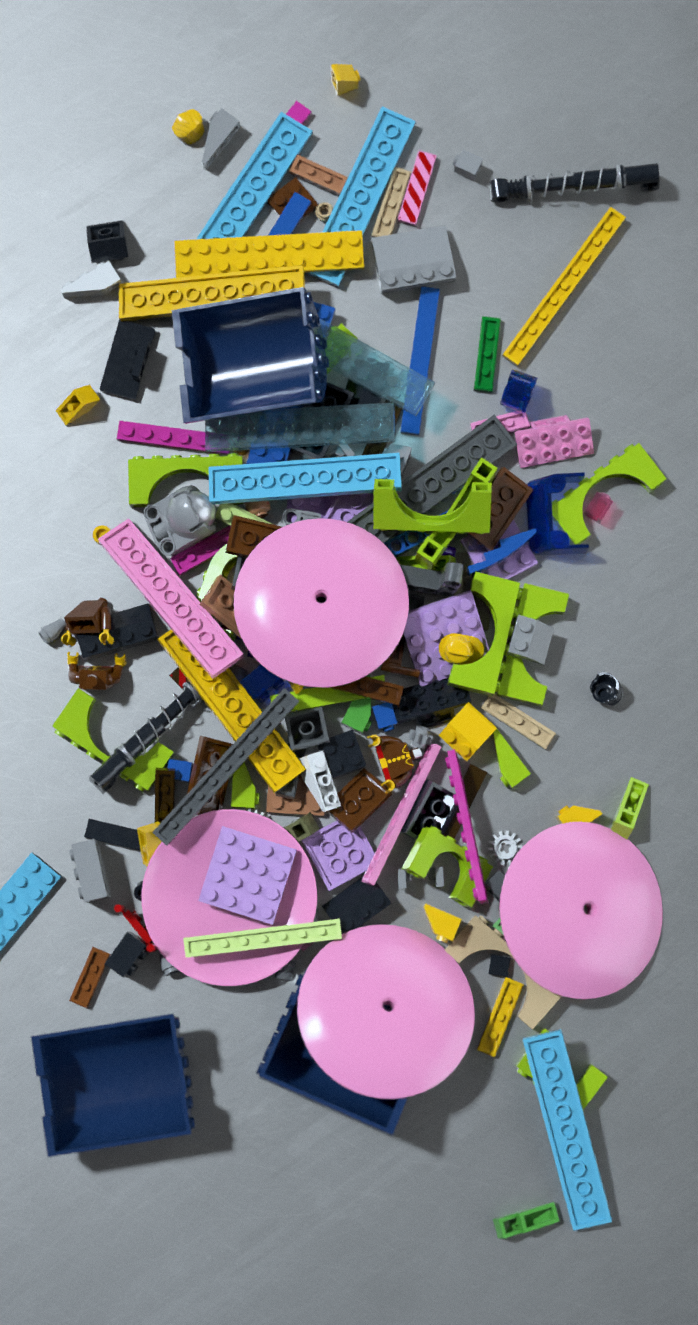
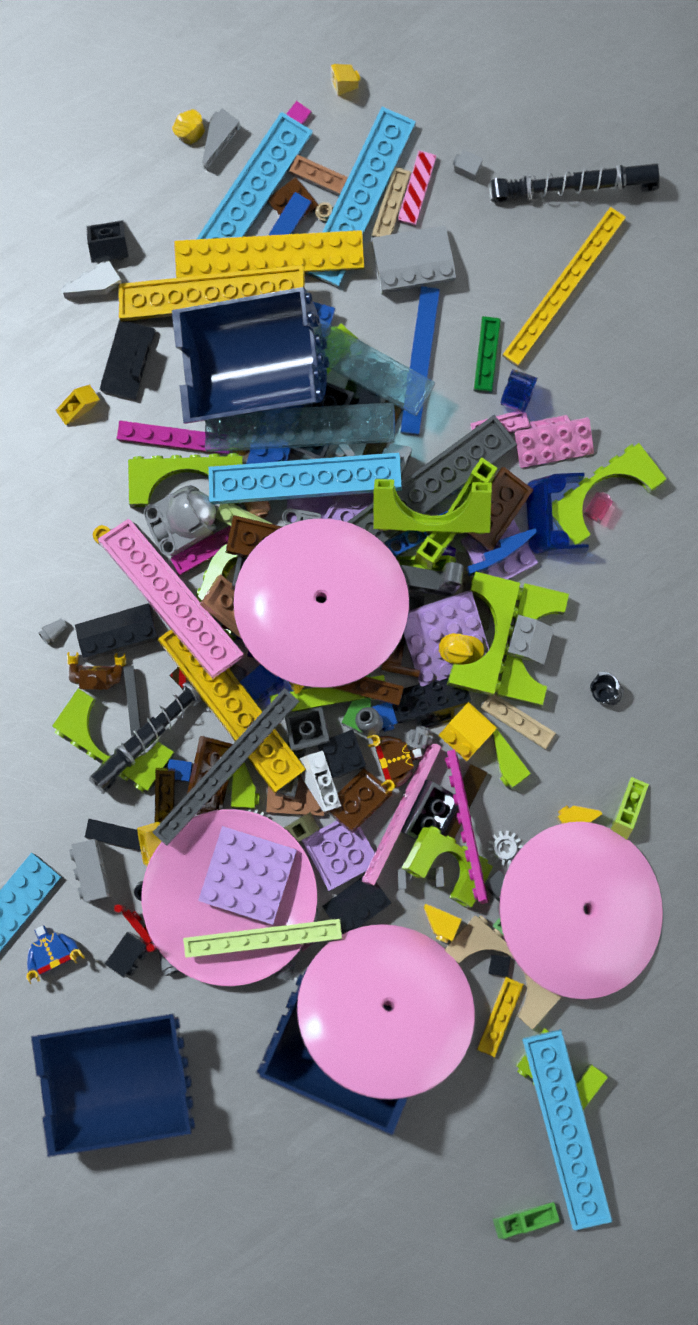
reddish brown torso [61,597,114,646] -> none
dark orange tile [69,947,111,1008] -> none
none -> blue torso [26,925,85,984]
none -> dark grey beam [124,665,141,737]
none -> dark grey head [355,707,383,735]

